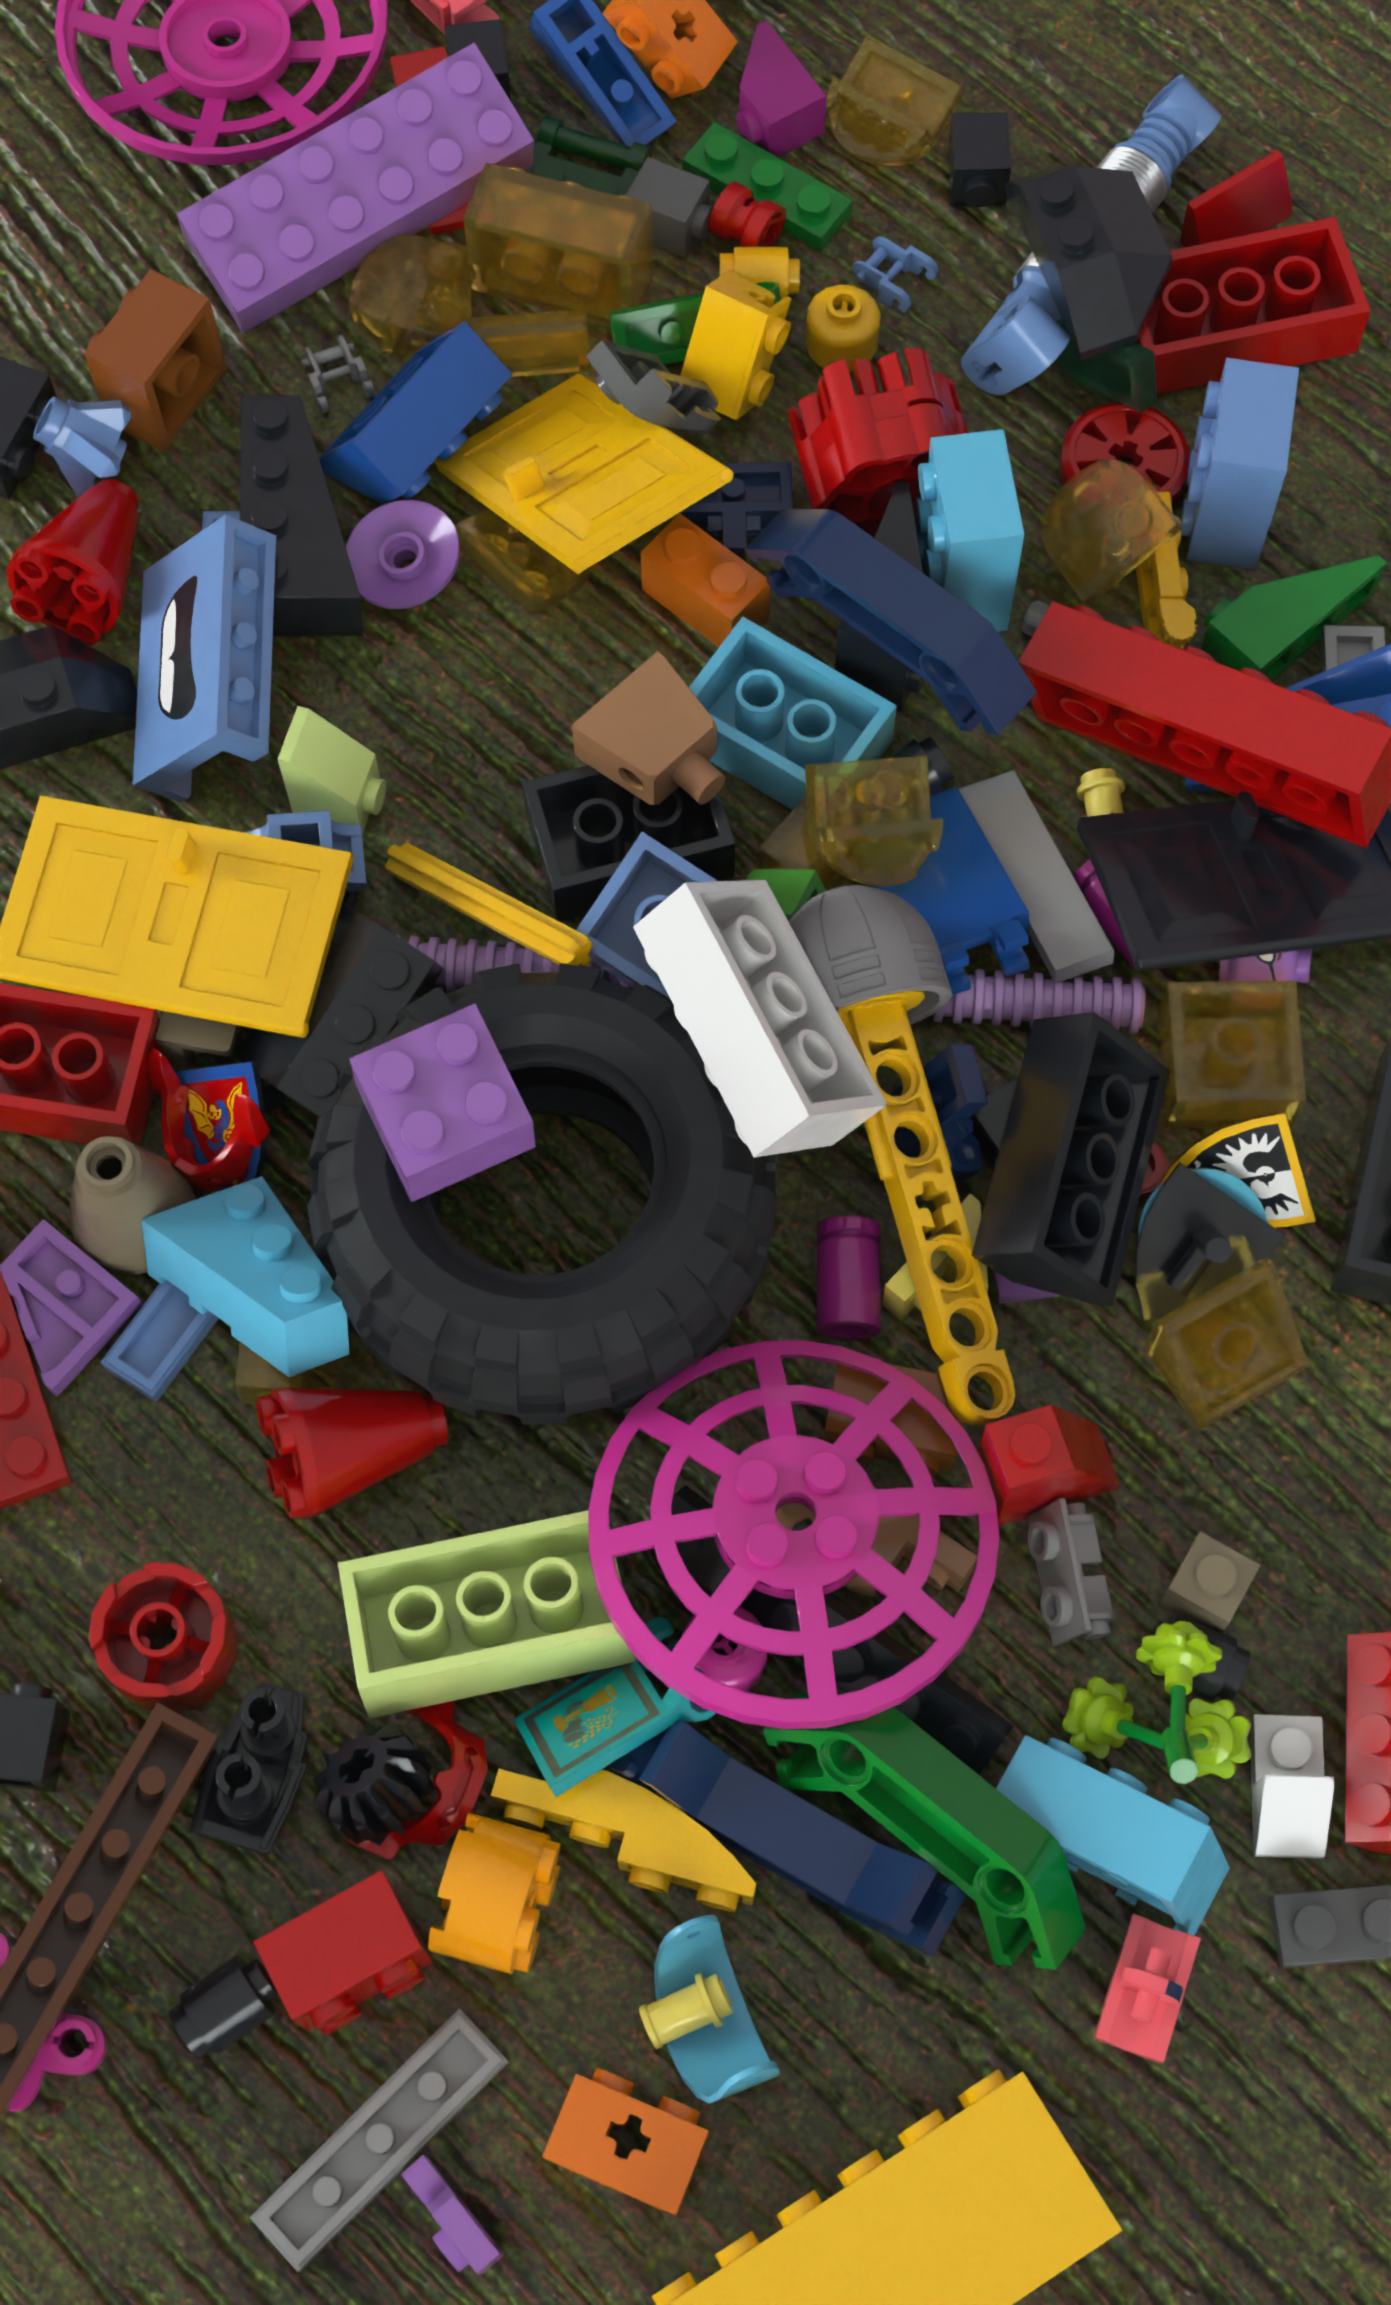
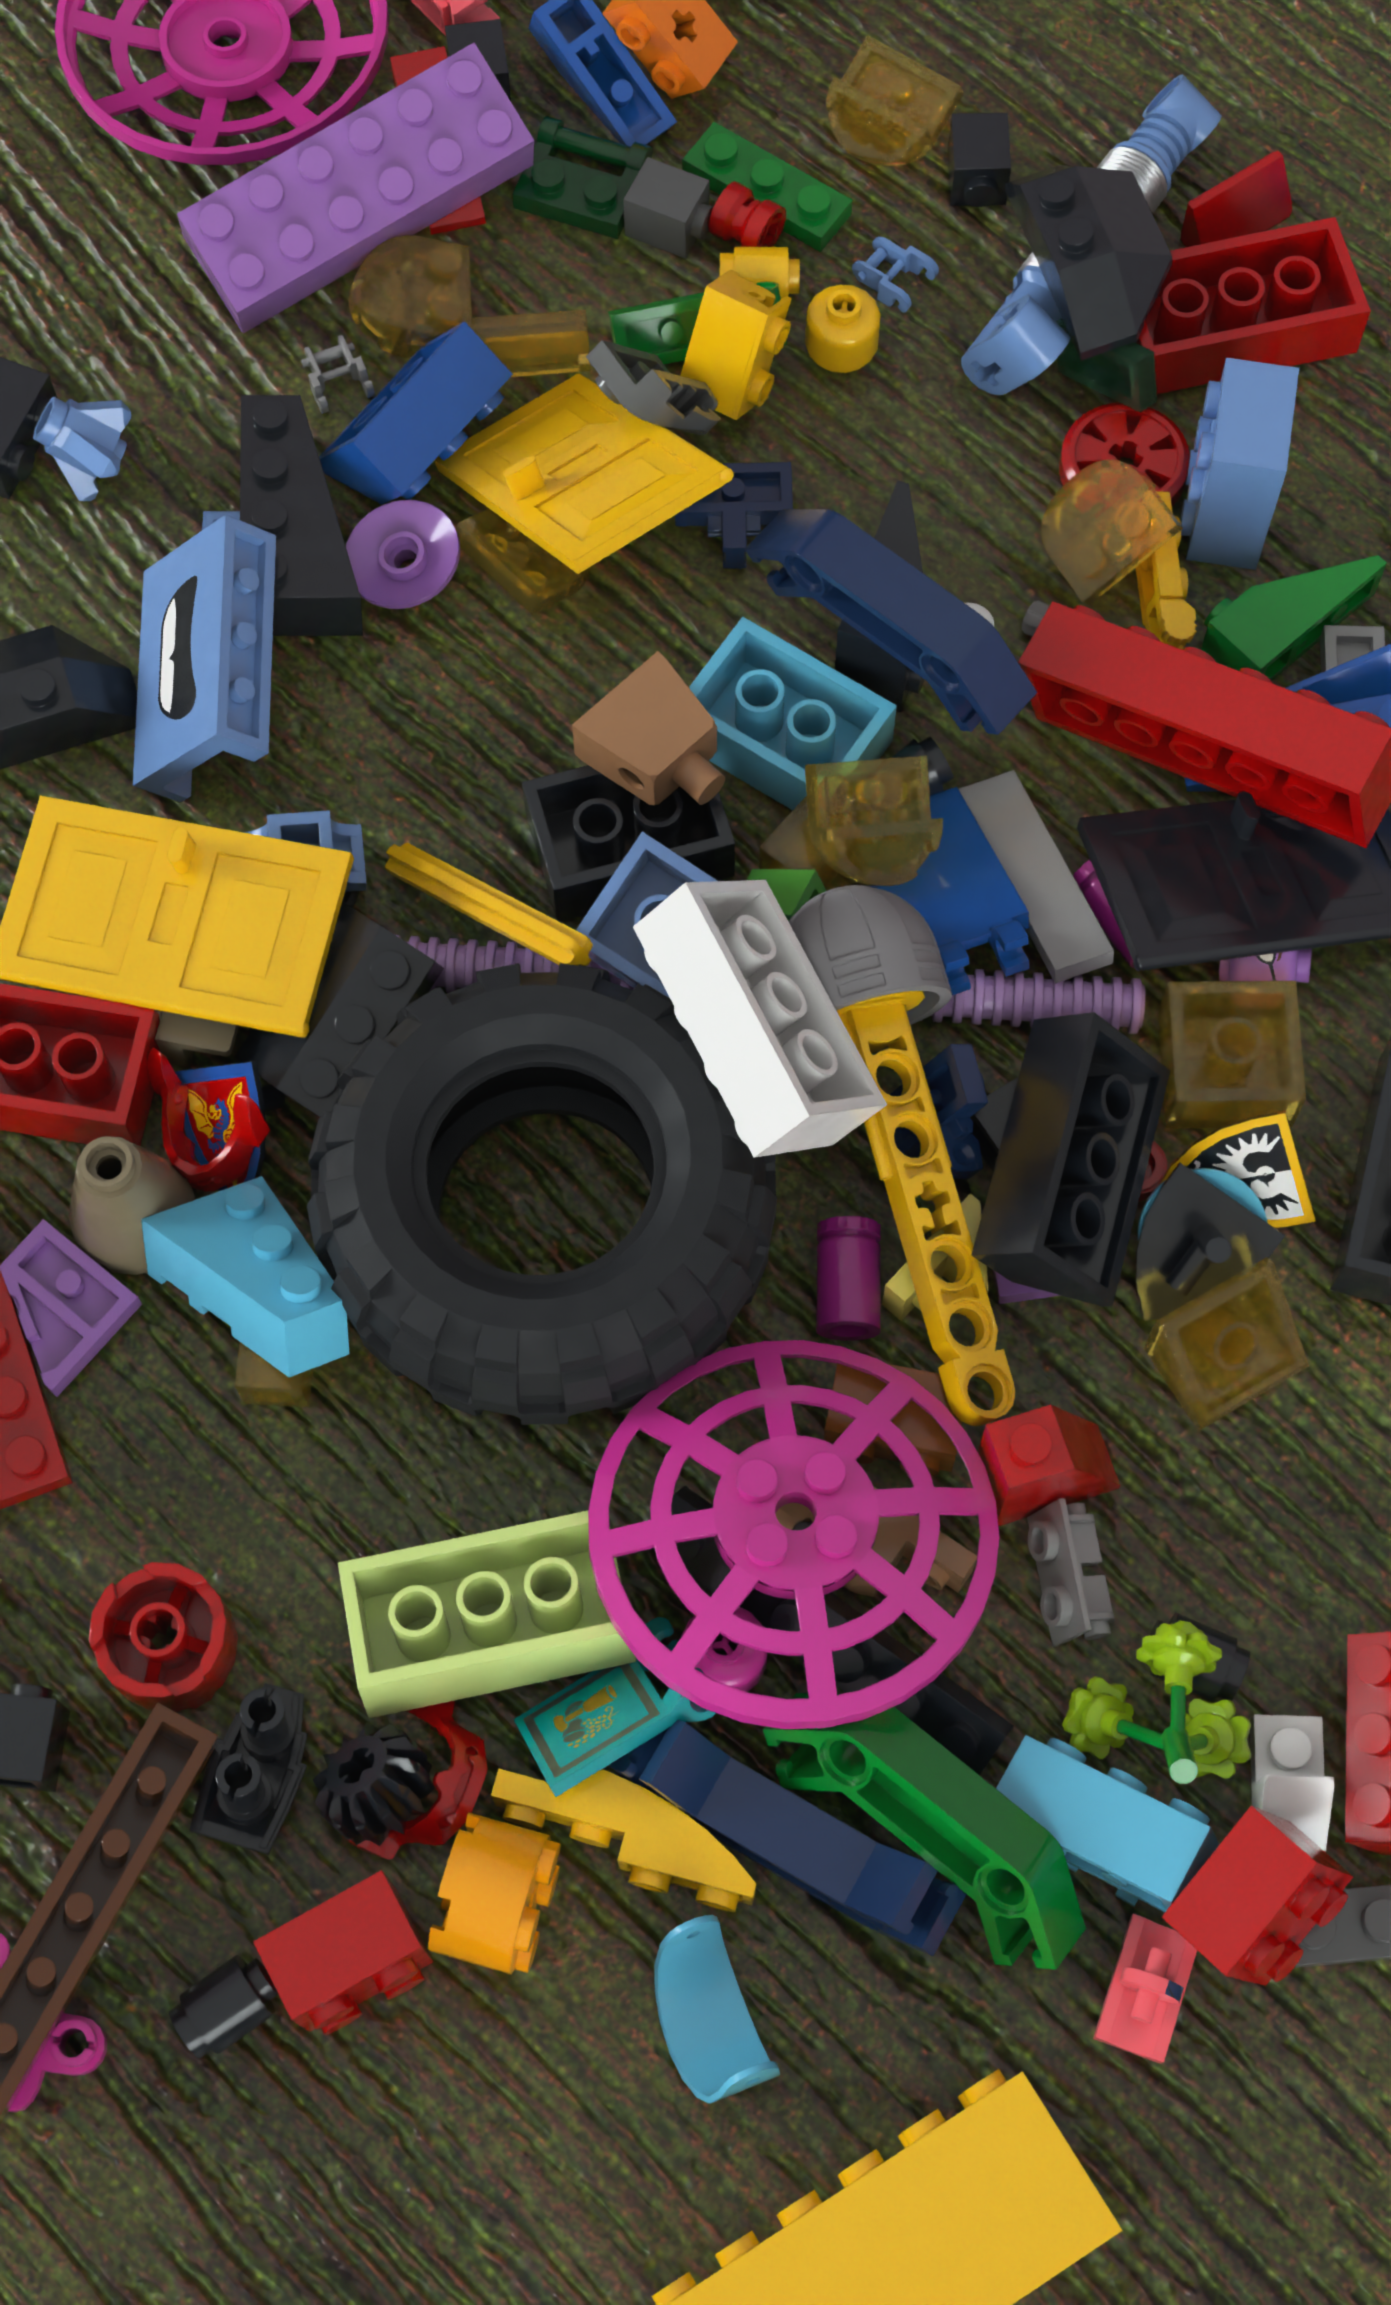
red cone [6,479,140,645] -> none
dark orange brick [84,269,227,452] -> none
medium blue tile [100,1281,219,1403] -> none
light grey tile [250,2008,509,2272] -> none
red cone [256,1387,448,1520] -> none
yellowish green slope [277,706,386,834] -> none
medium lavender brick [349,1004,535,1203] -> none
medium lavender plate [401,2155,504,2274] -> none
clear yellow brick [463,163,654,325] -> none
orange brick [542,2067,709,2217] -> none
light yellow pin [639,1973,734,2050] -> none
orange brick [640,513,771,647] -> none
magenta slope [736,20,826,157] -> none
red piece [787,348,968,538] -> none
medium azure brick [914,429,1024,632] -> none
light yellow pin [1076,768,1125,817] -> none
dark tan brick [1158,1531,1261,1632] -> none
none -> red brick [1161,1805,1353,1986]

